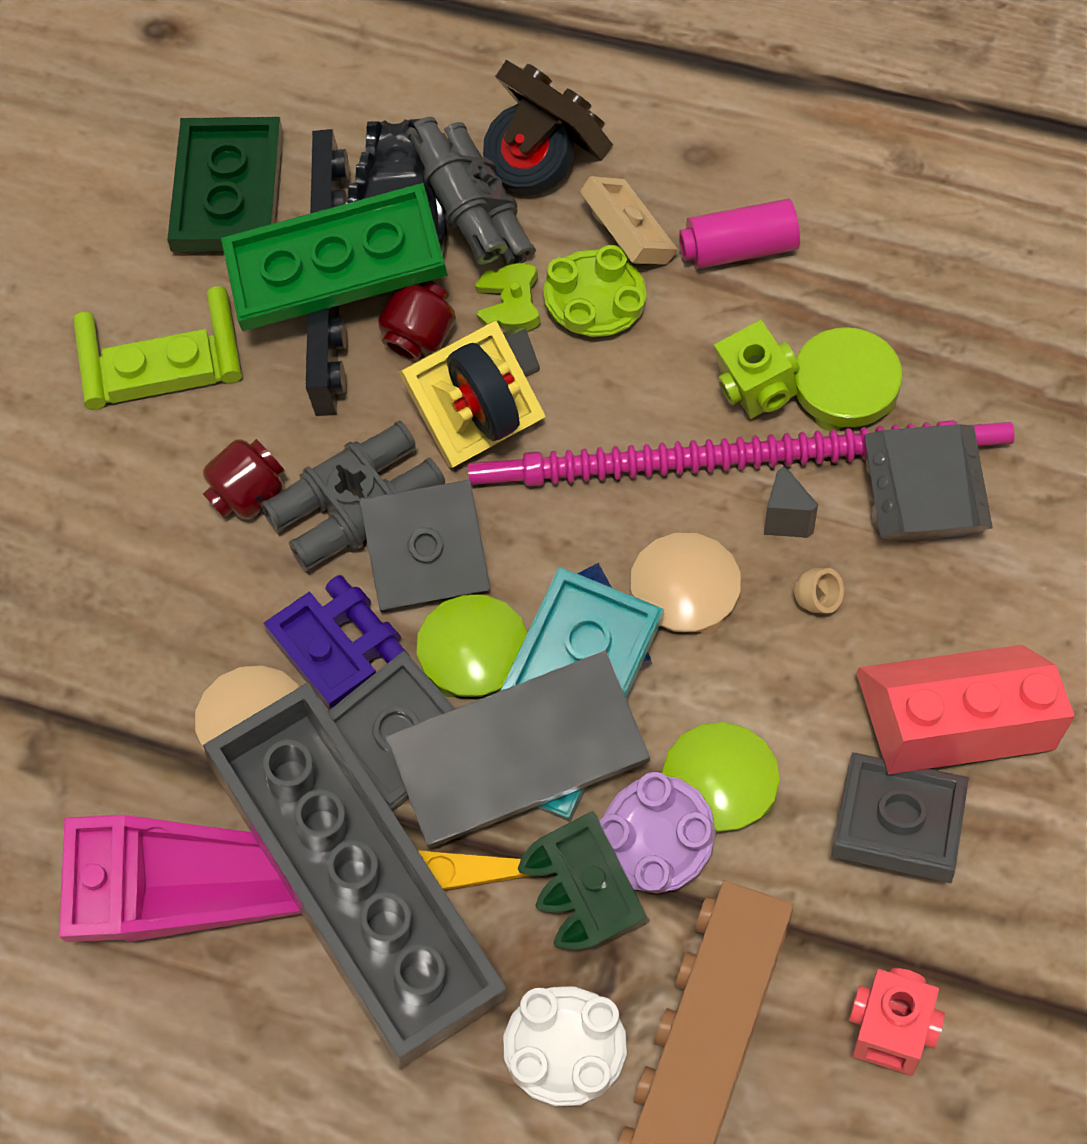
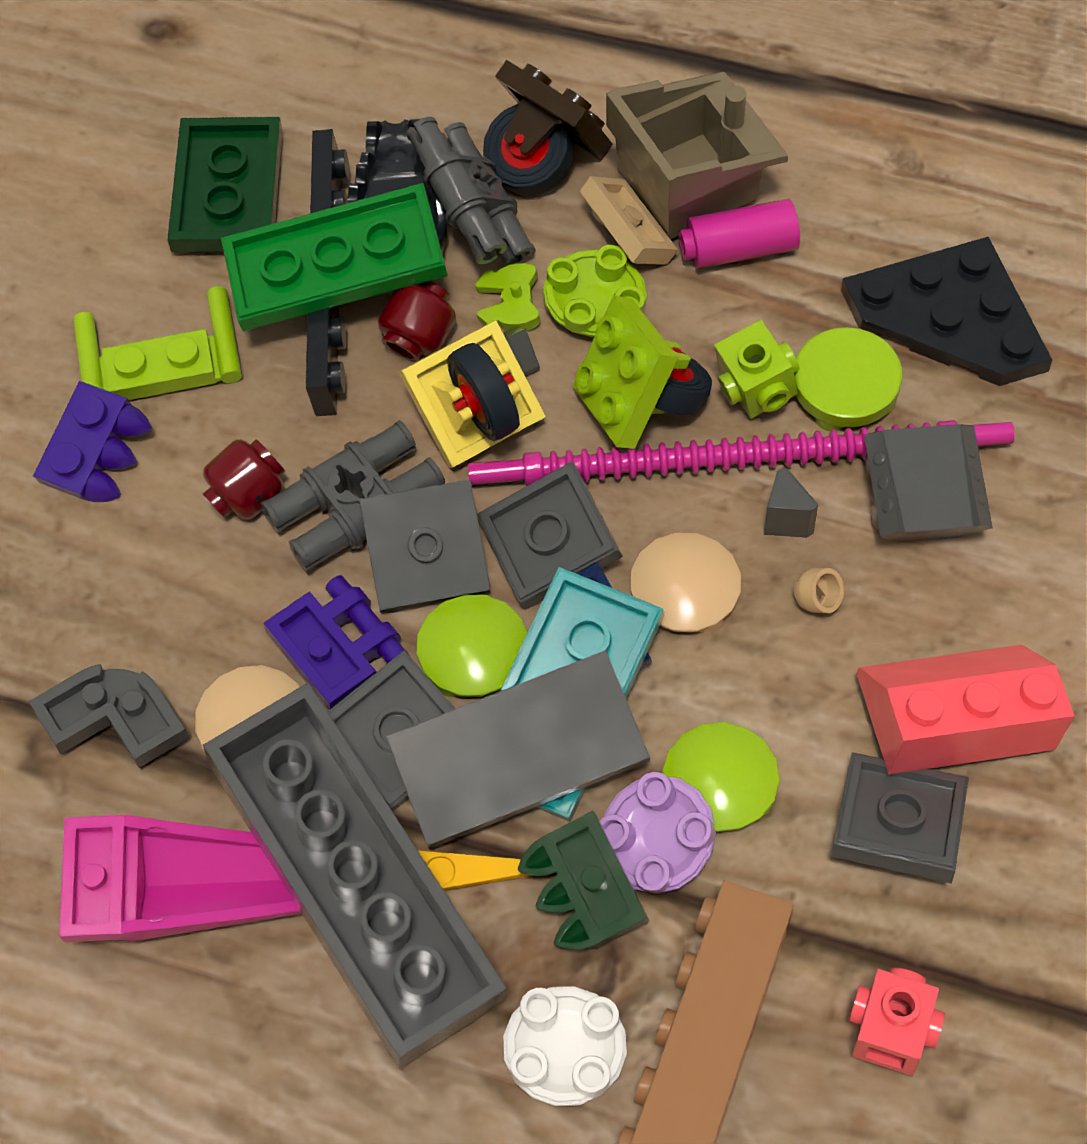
none -> dark grey plate [28,664,189,768]
none -> dark purple plate [33,381,152,502]
none -> dark grey plate [477,461,623,610]
none -> lime plate [572,295,712,449]
none -> dark tan piece [606,71,788,239]
none -> black plate [841,237,1052,386]

